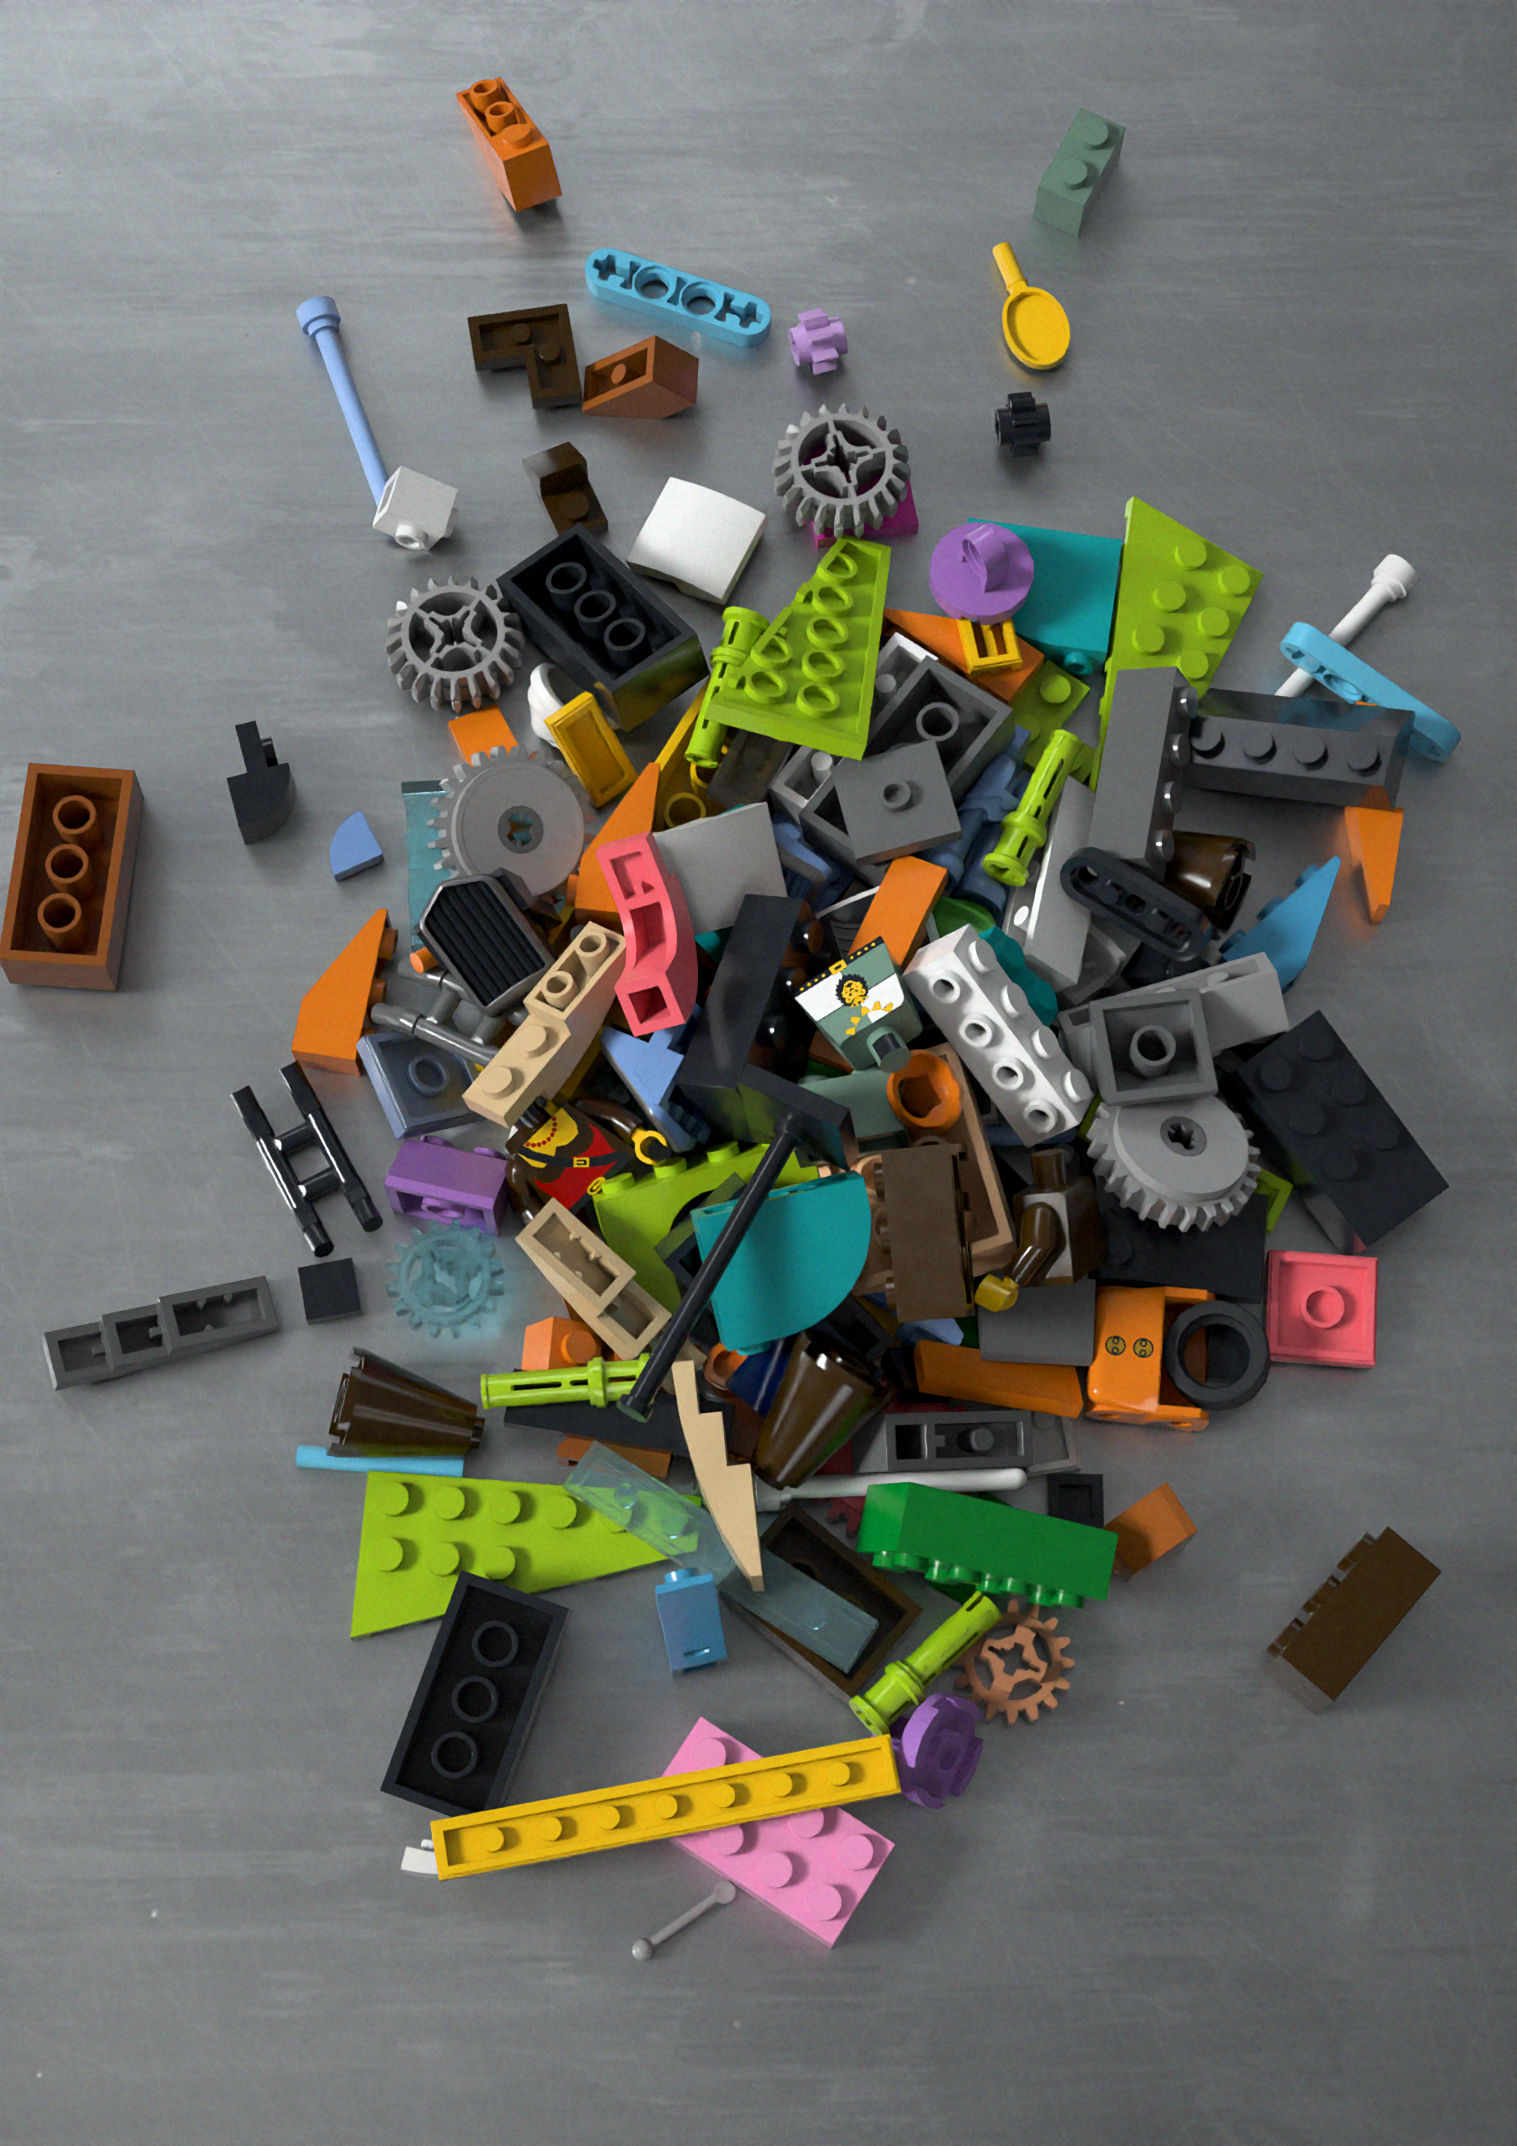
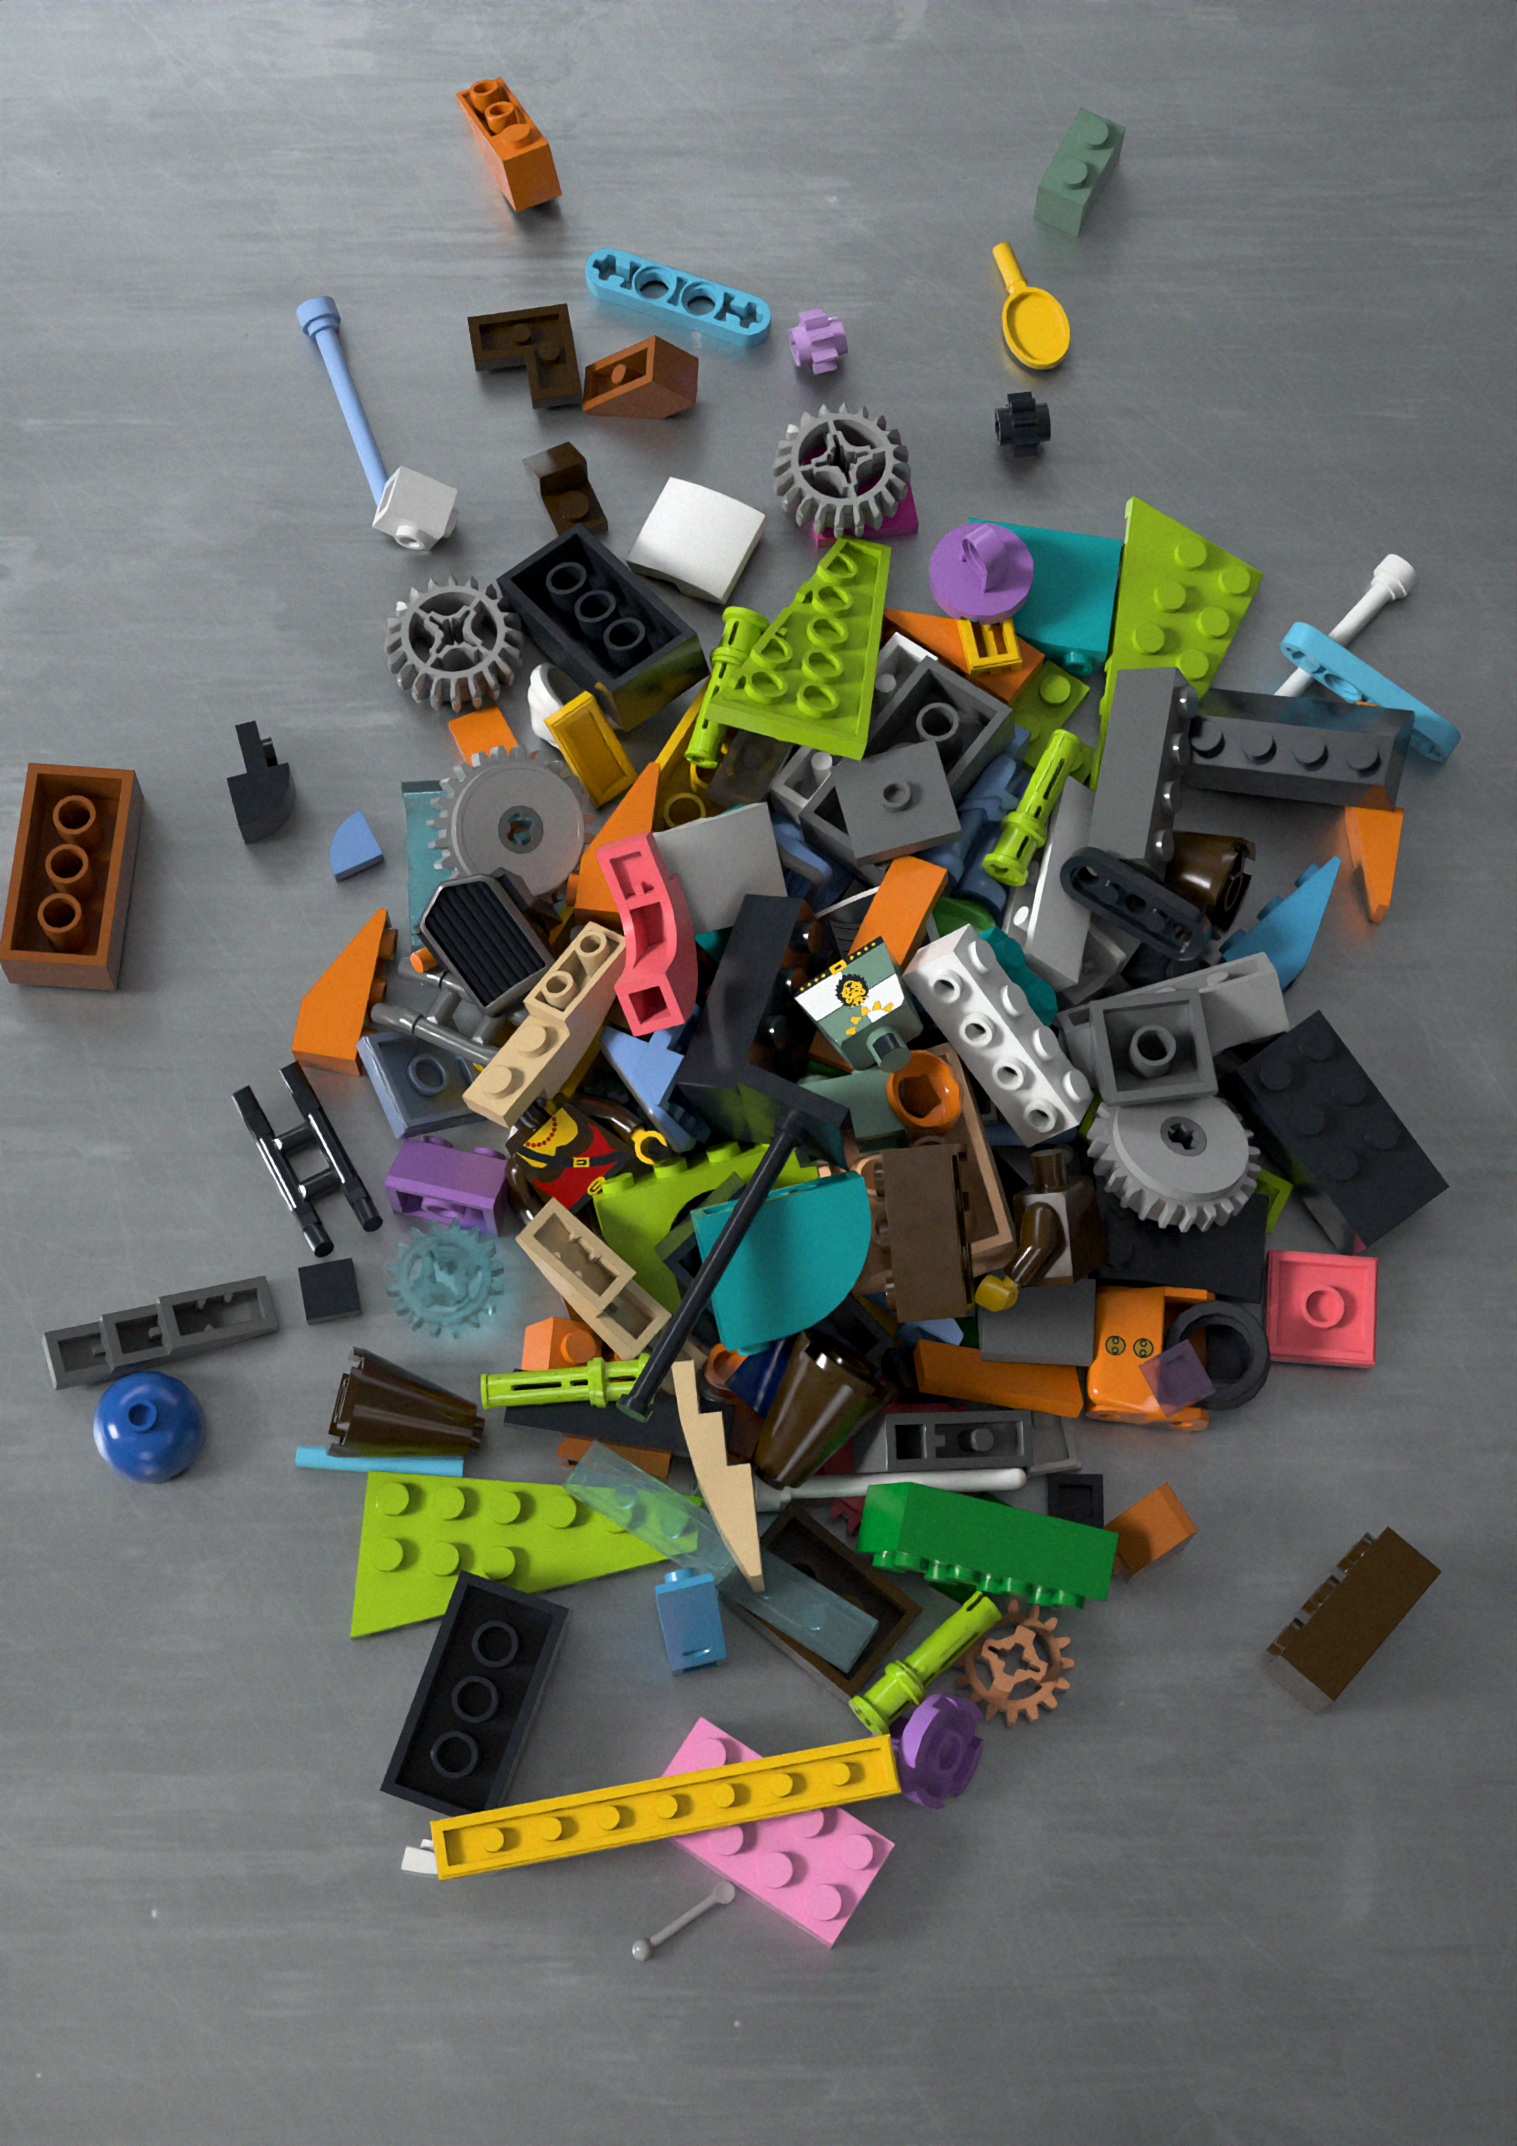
none -> blue cylinder [93,1371,206,1484]
none -> clear purple tile [1138,1339,1217,1418]

